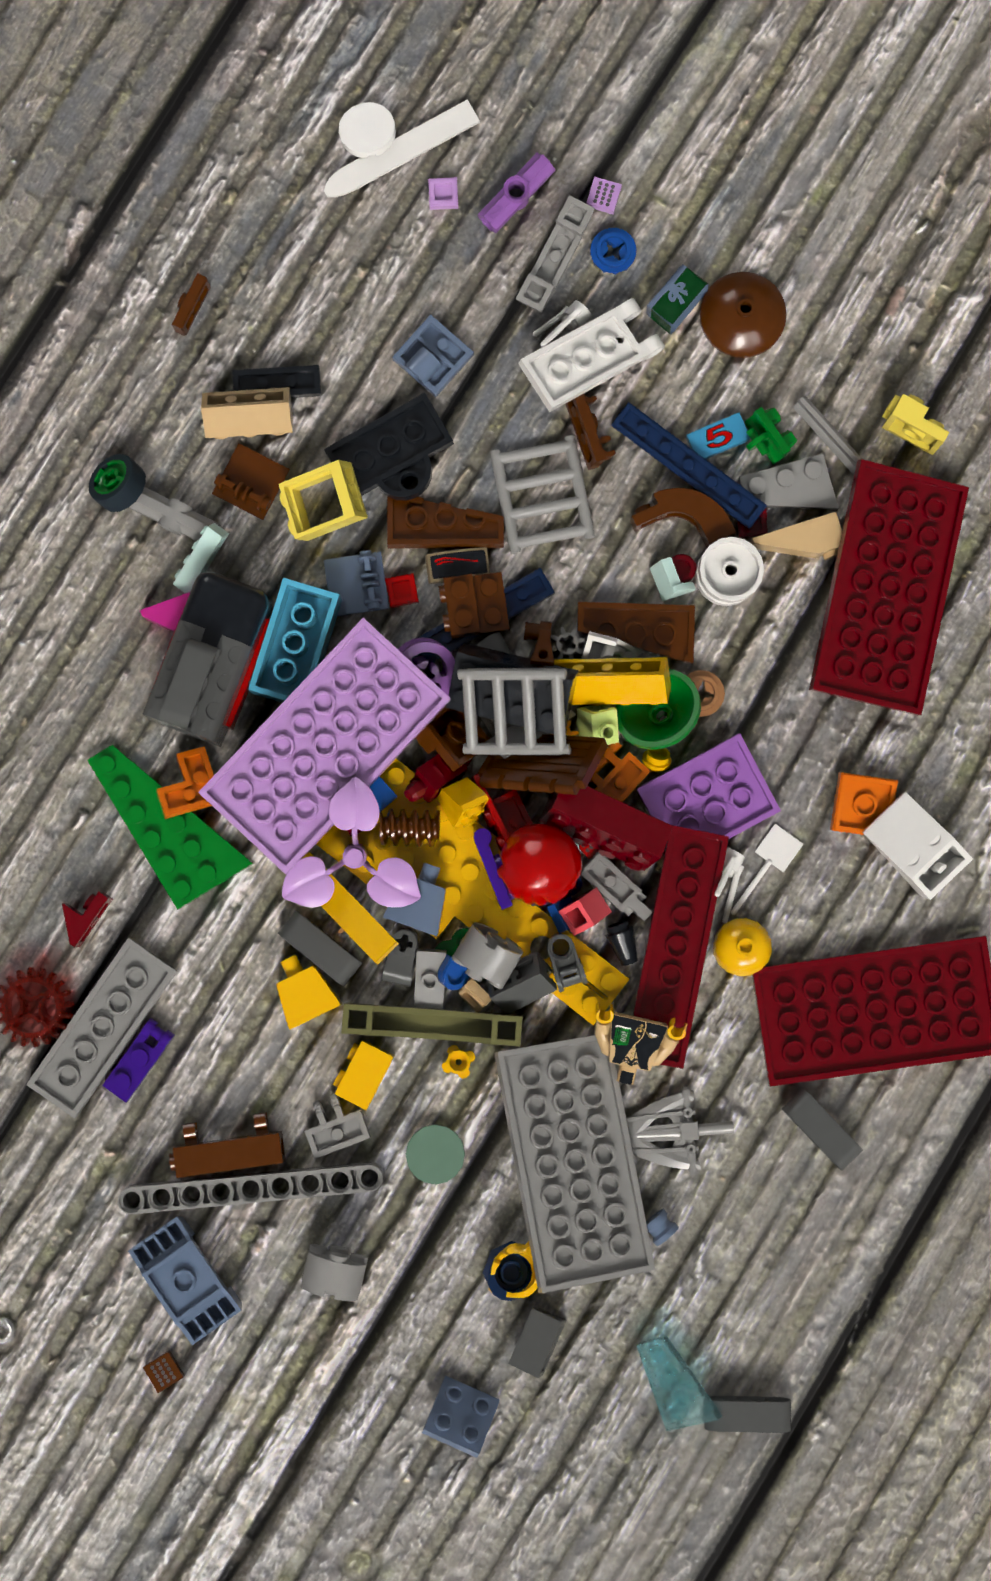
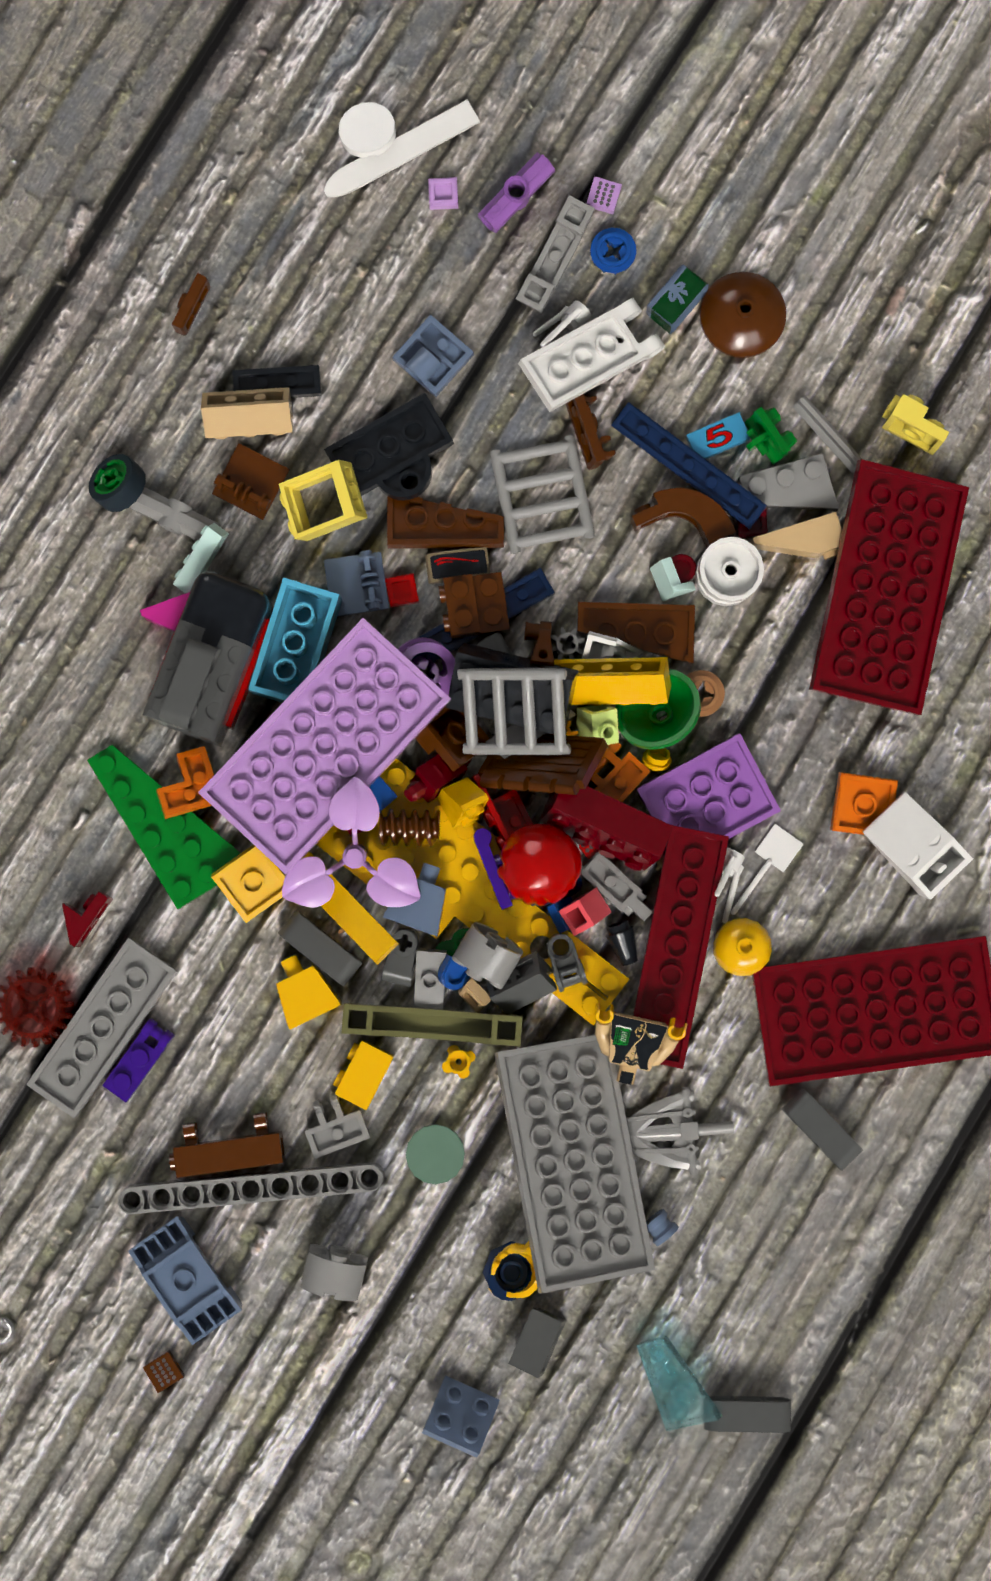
none -> yellow plate [211,844,286,923]

